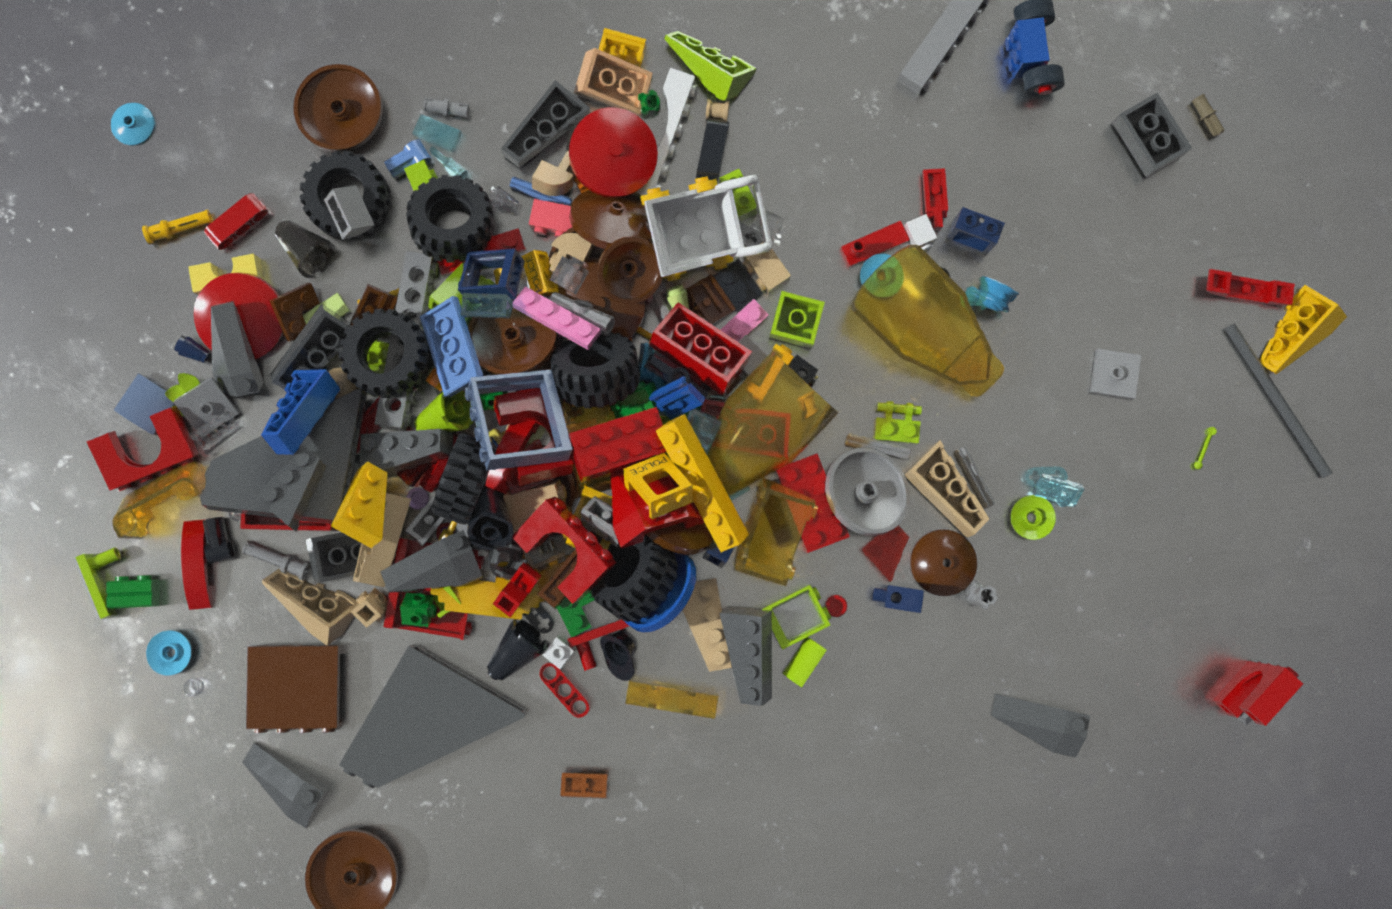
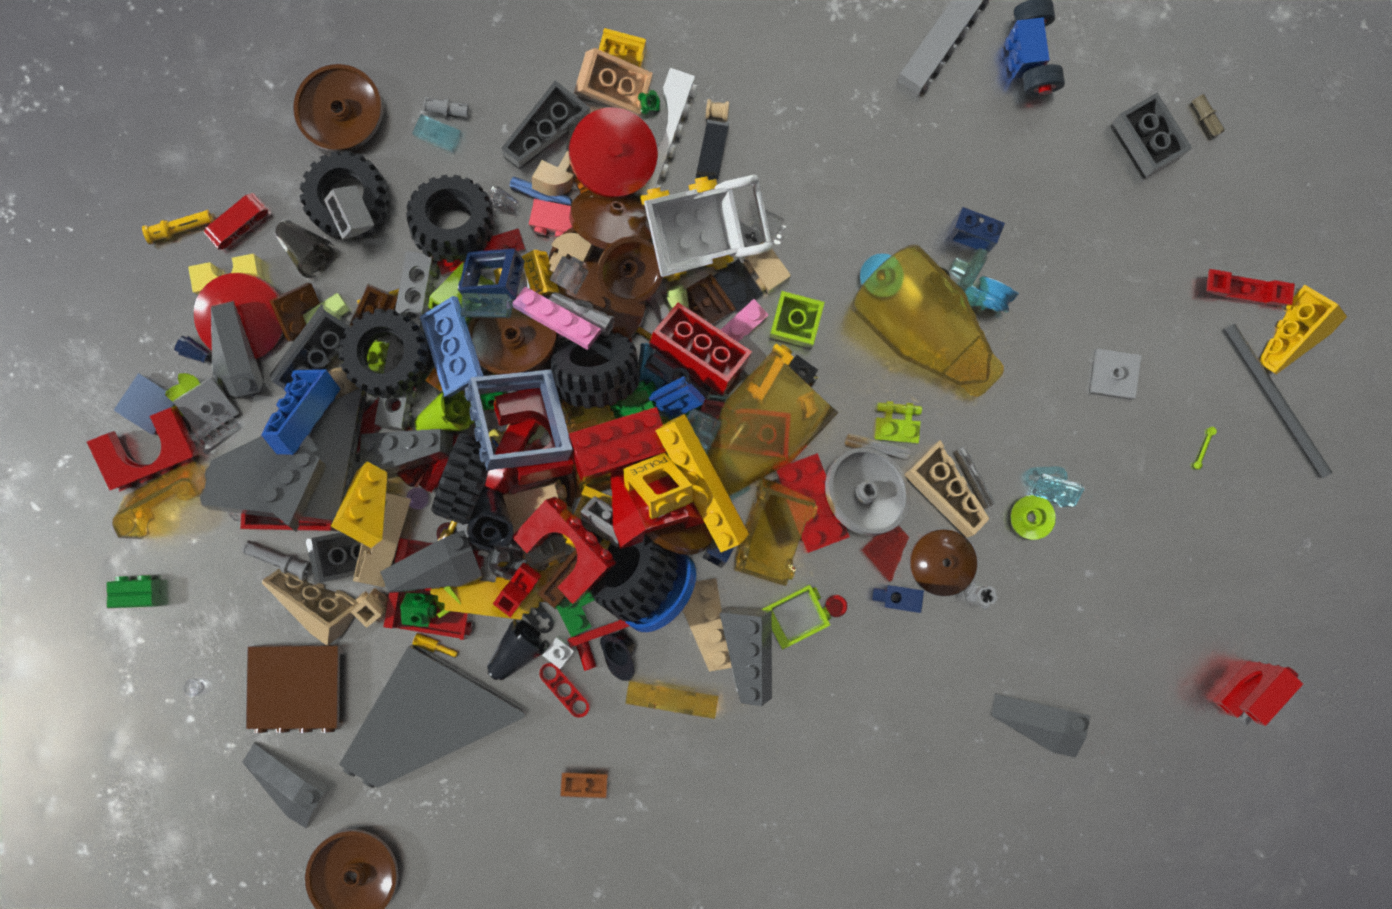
lime piece [75,547,121,619] -> none
medium azure dish [111,103,155,146] -> none
medium azure dish [146,630,192,676] -> none
red slope [181,519,213,610] -> none
black piece [203,517,234,564] -> none
medium blue piece [384,139,431,179] -> none
lime brick [404,160,438,191] -> none
light grey brick [405,495,445,546] -> none
clear light blue axle [429,146,468,179] -> none
lime wedge [664,31,757,101] -> none
lime brick [719,169,758,222] -> none
lime brick [781,637,827,688] -> none
red piece [840,220,910,268] -> none
white brick [904,214,937,252] -> none
red hinge [922,168,948,231] -> none
none -> yellow axle [412,633,458,658]
none -> clear light blue tile [951,248,988,295]

